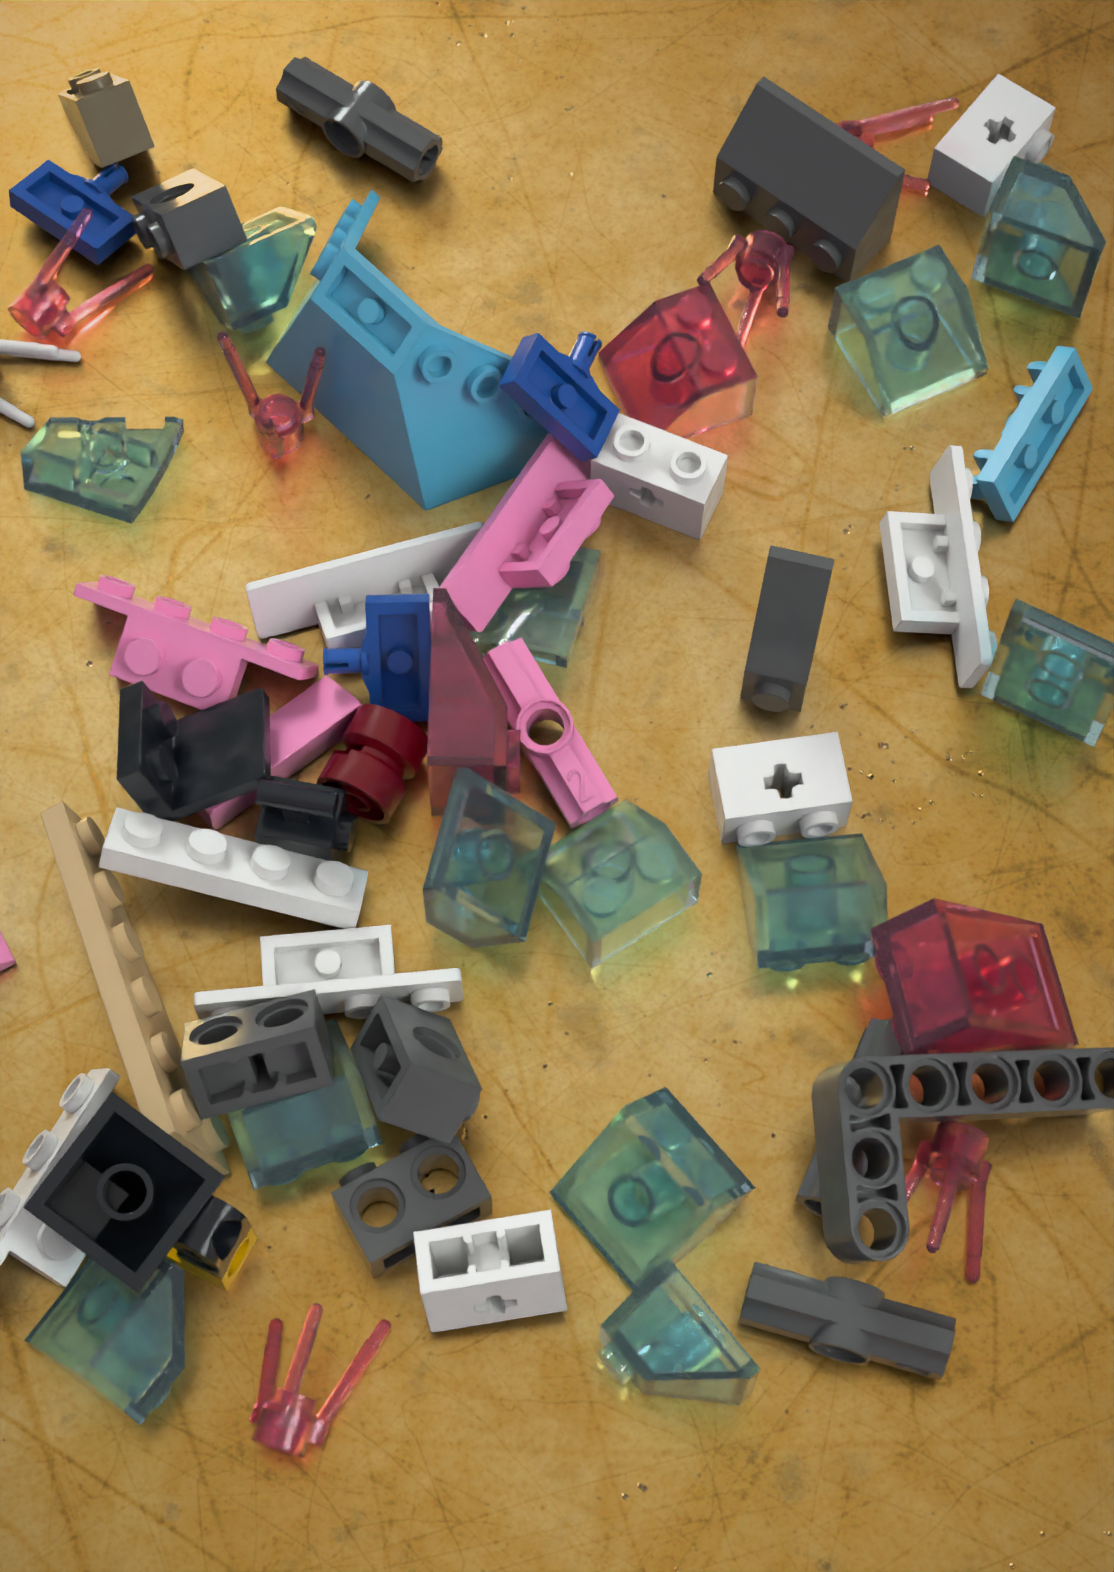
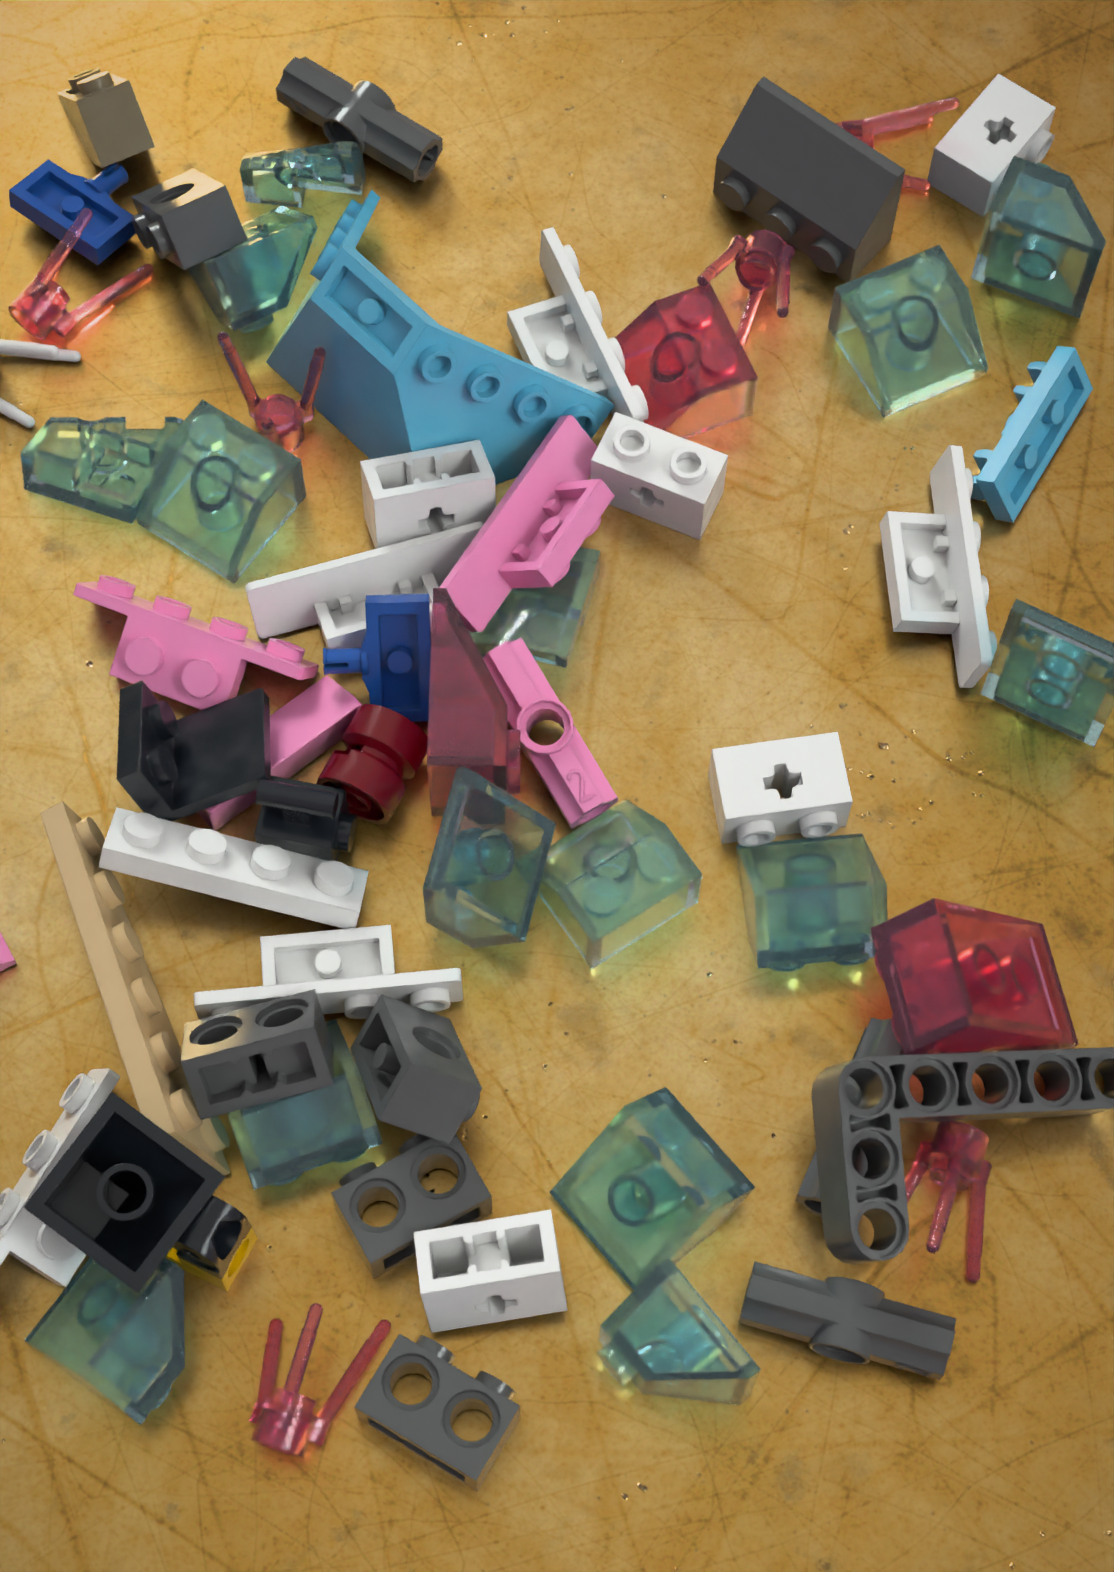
blue plate [498,332,620,462] -> none
dark grey slope [740,545,835,712] -> none
none -> clear light blue slope [136,399,306,584]
none -> clear light blue slope [240,141,366,208]
none -> dark grey brick [354,1334,521,1492]
none -> white brick [360,440,496,549]
none -> white bracket [507,227,649,422]

